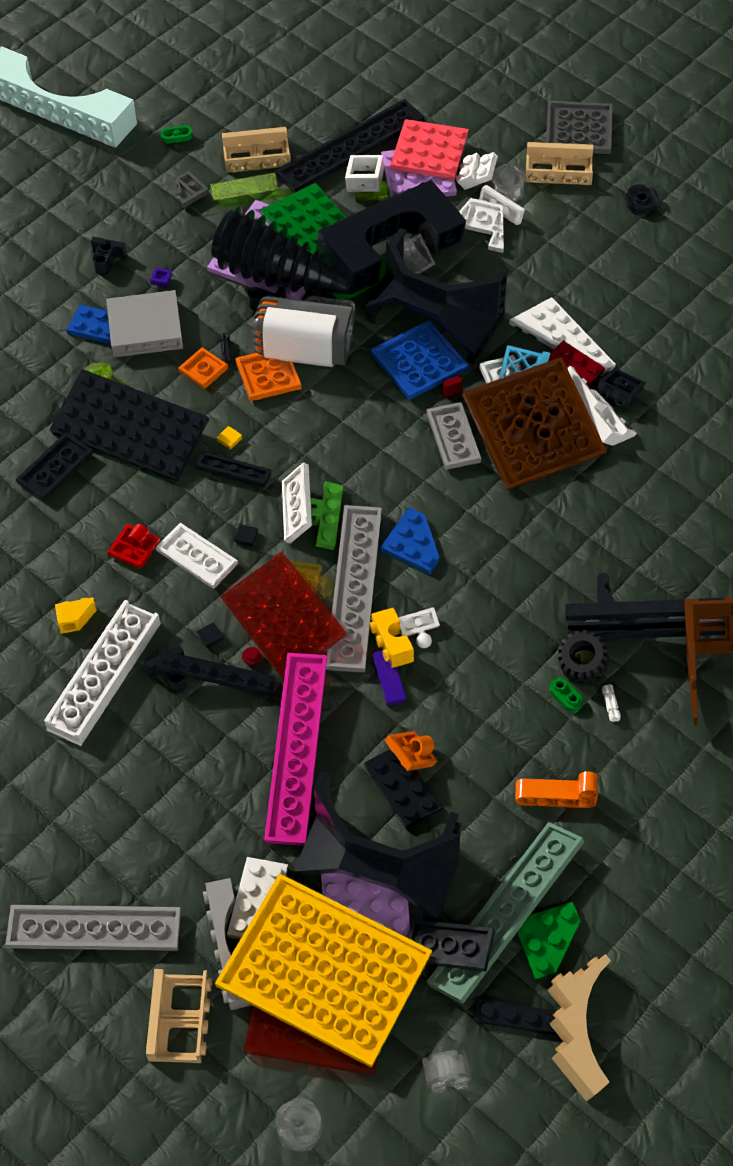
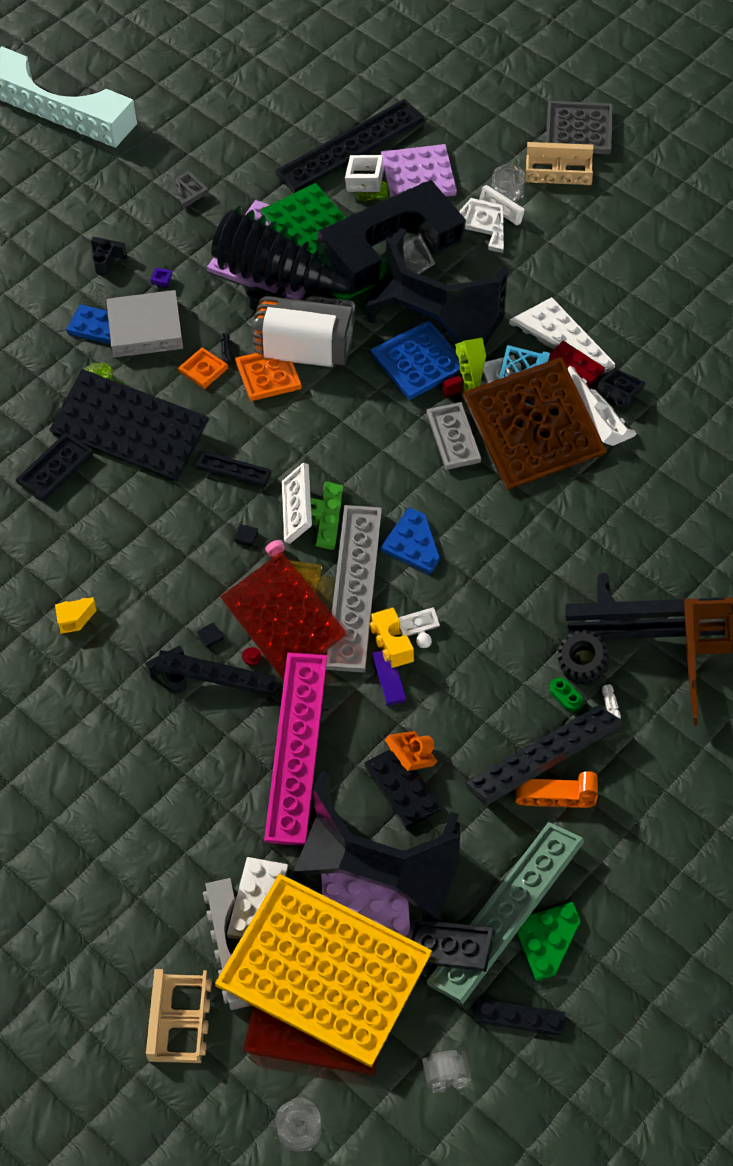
light grey plate [6,905,181,951] -> none
white tile [44,600,161,746] -> none
red plate [107,524,160,570] -> none
white tile [156,523,238,589] -> none
green plate [160,125,193,144] -> none
clear neon green plate [210,173,278,201] -> none
yellow tile [216,426,242,450] -> none
tan window [222,127,291,173] -> none
coral plate [390,119,469,180] -> none
white plate [456,152,498,190] -> none
tan arch [547,954,611,1102] -> none
black plate [624,184,658,215] -> none
none -> bright pink tile [265,540,285,557]
none -> lime slope [455,338,486,391]
none -> black plate [466,705,623,804]

